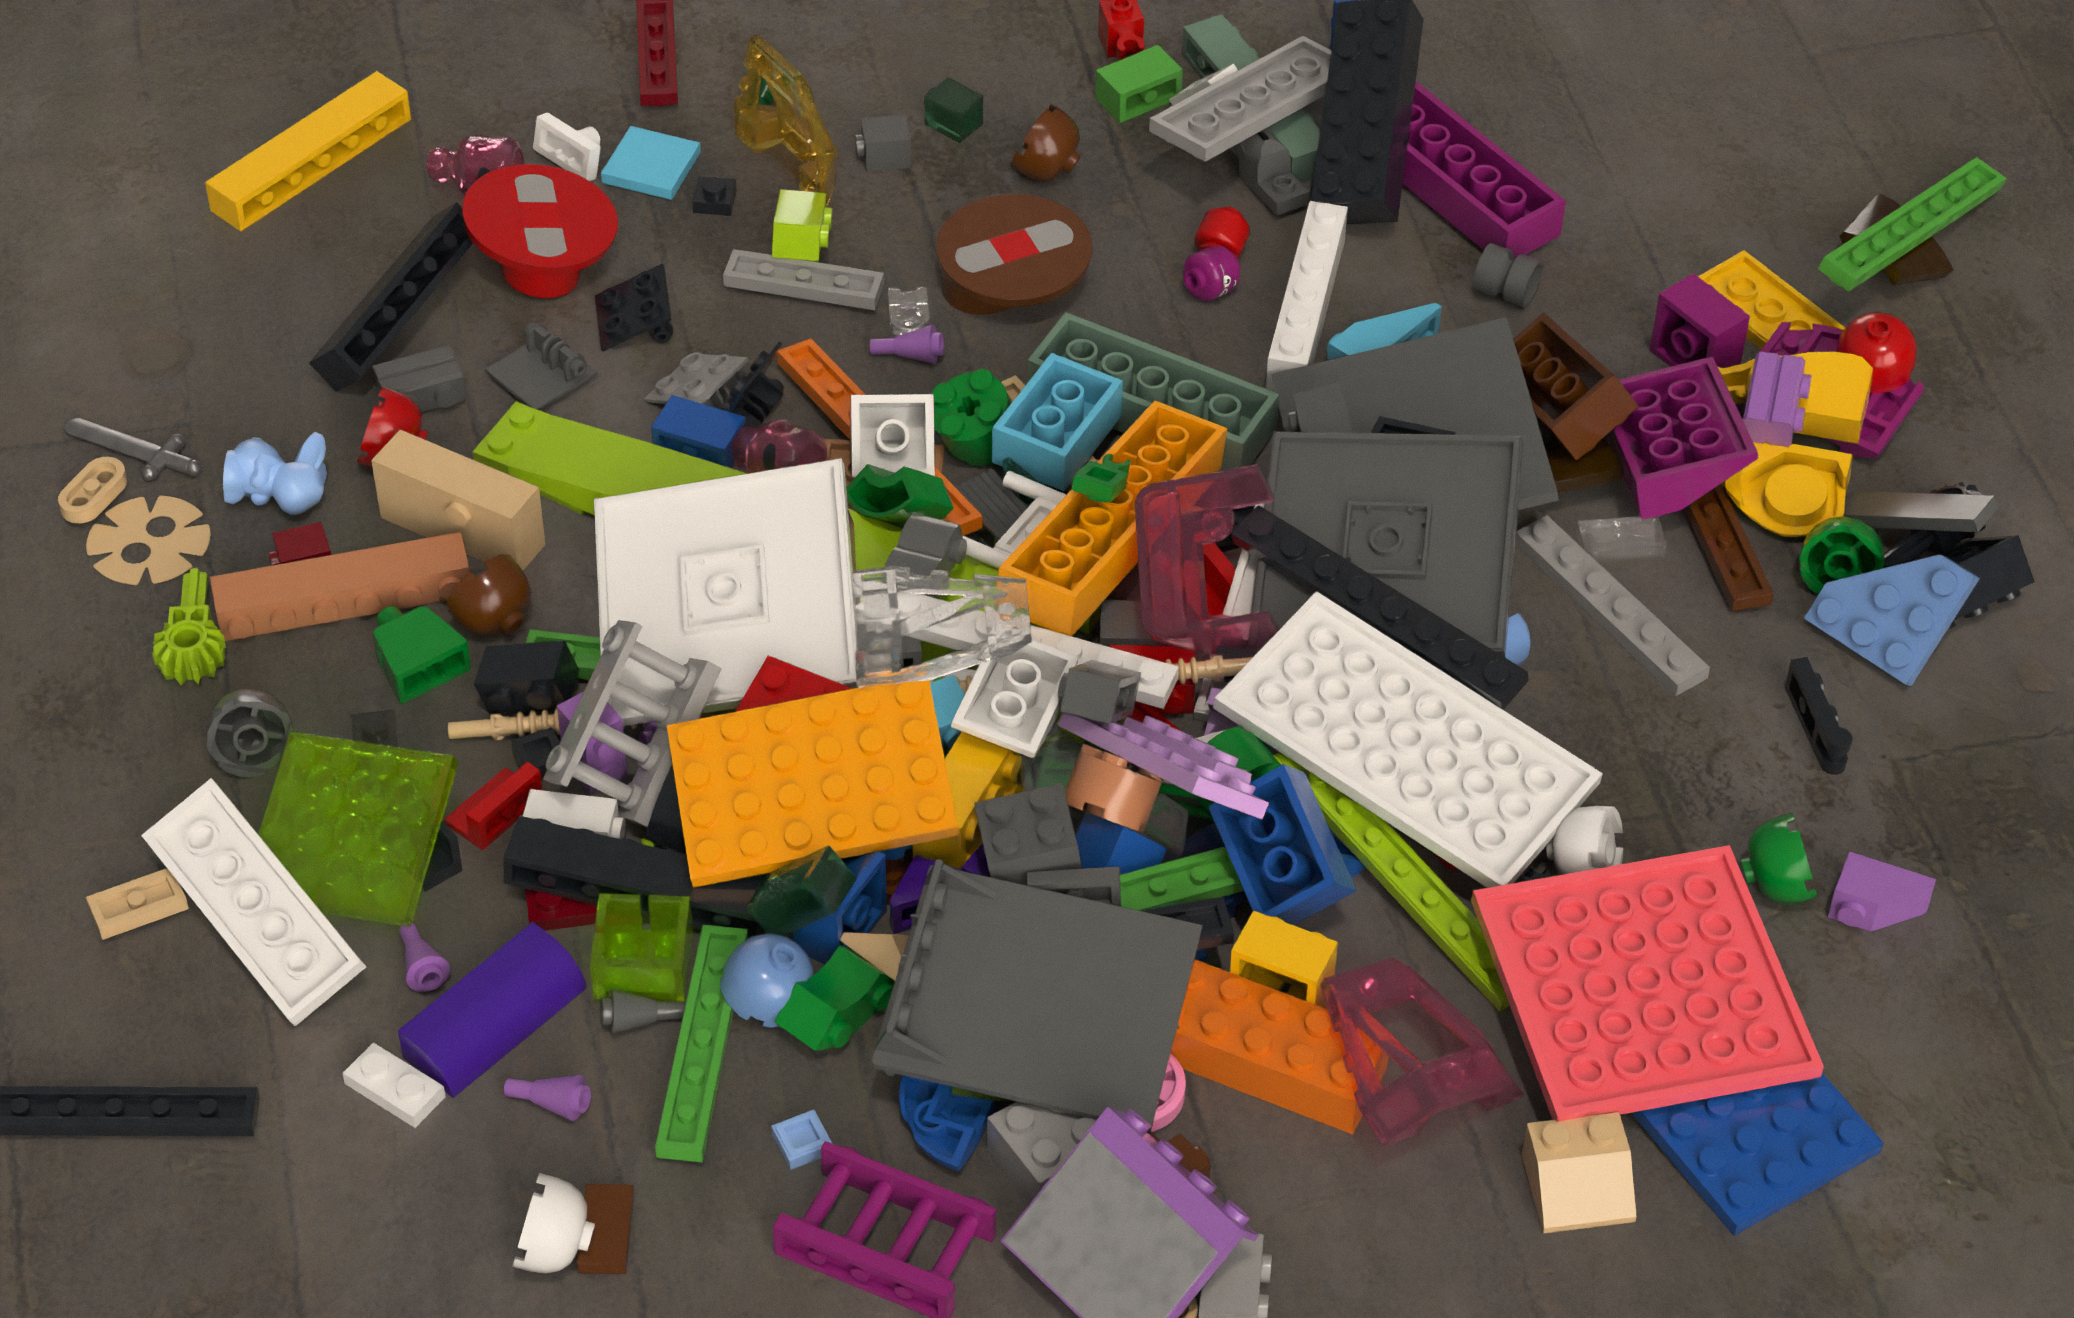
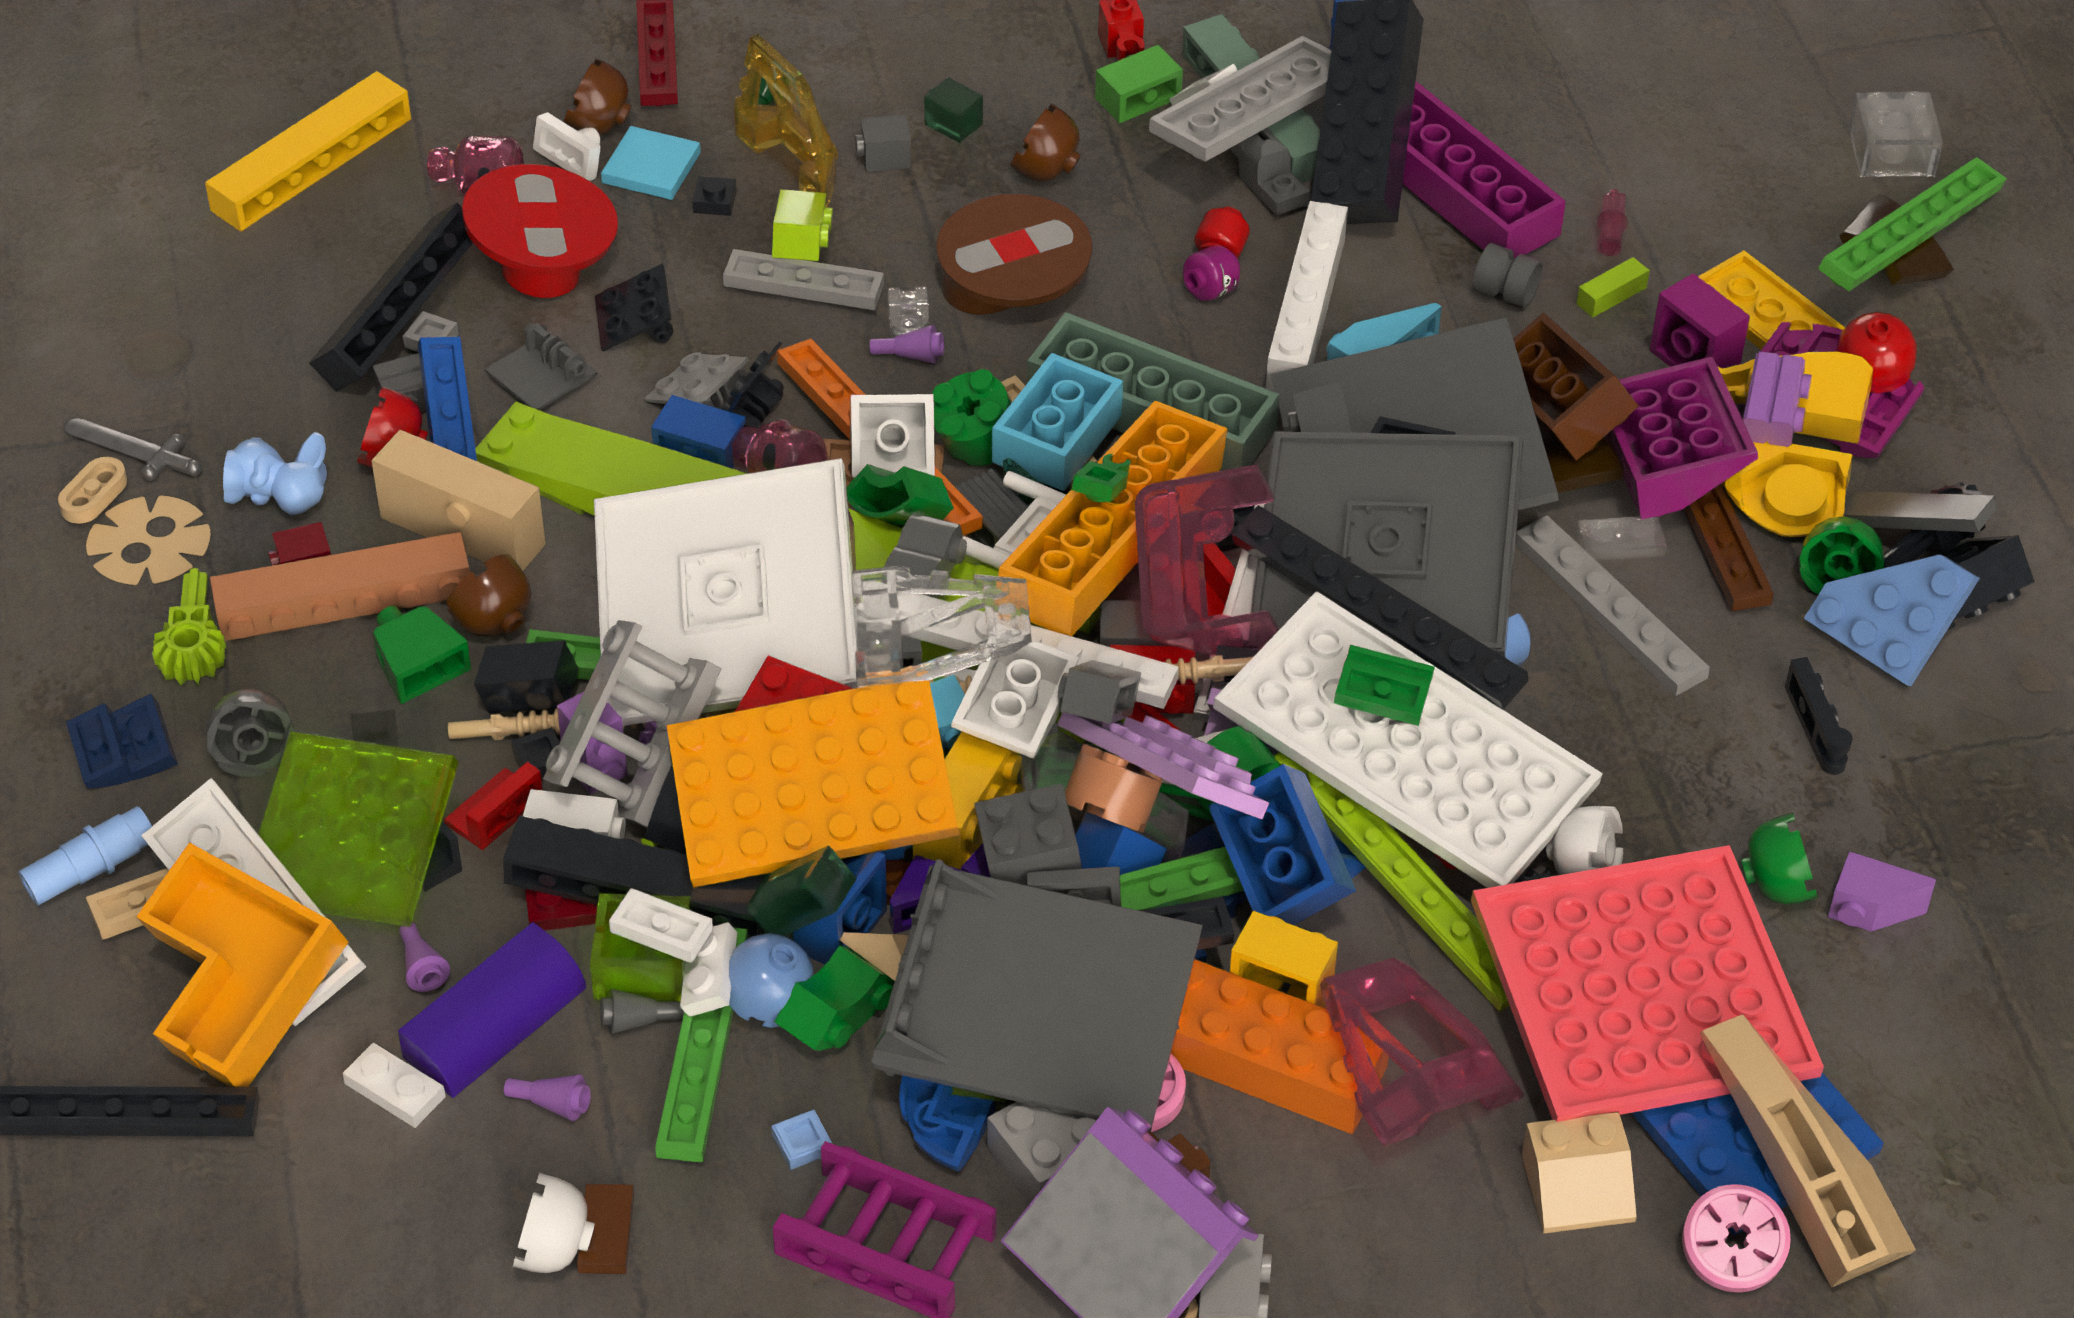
none -> light blue piece [18,806,152,906]
none -> dark blue slope [66,693,178,788]
none -> light orange piece [136,842,349,1087]
none -> light grey plate [403,311,459,352]
none -> blue plate [418,337,477,461]
none -> reddish brown cylinder [563,58,632,135]
none -> white plate [609,888,713,963]
none -> white plate [680,922,737,1017]
none -> green plate [1333,644,1435,726]
none -> lime piece [1576,257,1650,318]
none -> clear pink axle [1597,189,1628,256]
none -> bright pink wheel [1682,1184,1791,1293]
none -> tan wedge [1700,1014,1916,1288]
none -> clear brick [1848,91,1943,177]

